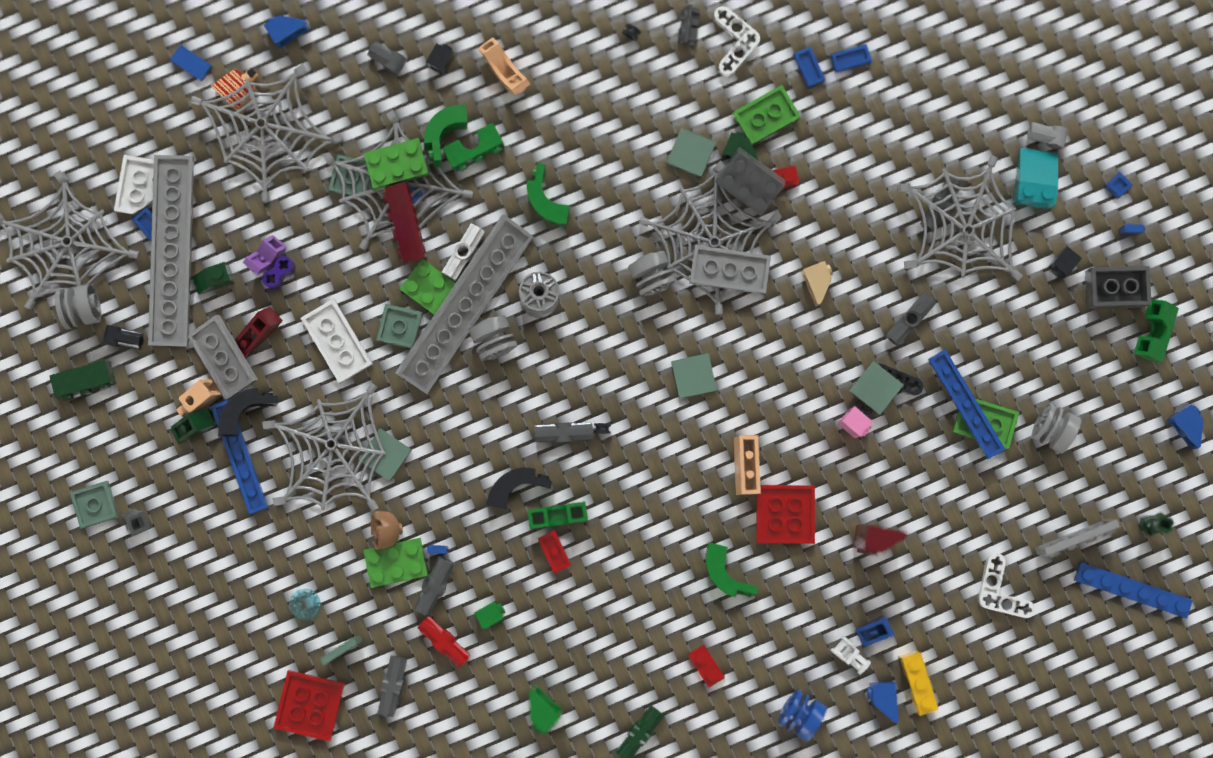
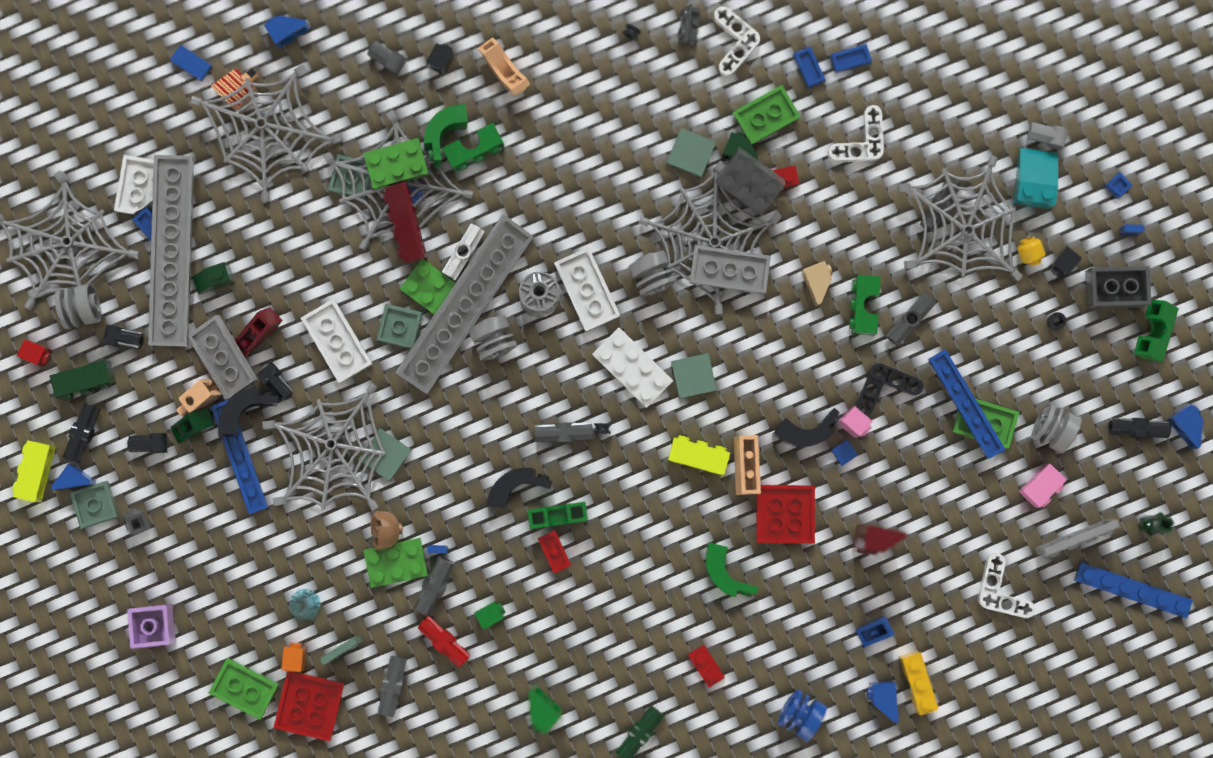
medium lavender brick [243,235,287,275] -> none
dark purple axle [262,256,296,290] -> none
green arch [527,163,570,227] -> none
white connector [831,636,871,675] -> none
sand green tile [849,361,903,415] -> none
none -> neon yellow brick [12,440,56,502]
none -> red brick [17,339,51,367]
none -> blue slope [51,464,96,490]
none -> black piece [62,403,101,463]
none -> black piece [127,433,168,453]
none -> lavender brick [127,604,176,649]
none -> bright green plate [209,658,280,720]
none -> black piece [257,362,294,401]
none -> orange brick [281,642,307,672]
none -> white plate [554,247,620,332]
none -> white plate [592,328,673,408]
none -> neon yellow brick [668,435,730,476]
none -> black arch [772,408,840,447]
none -> white beam [828,105,884,162]
none -> blue tile [831,440,858,466]
none -> green arch [849,275,881,336]
none -> yellow head [1017,236,1046,266]
none -> bright pink brick [1019,464,1067,508]
none -> black bush [1047,312,1066,330]
none -> black piece [1108,418,1171,439]

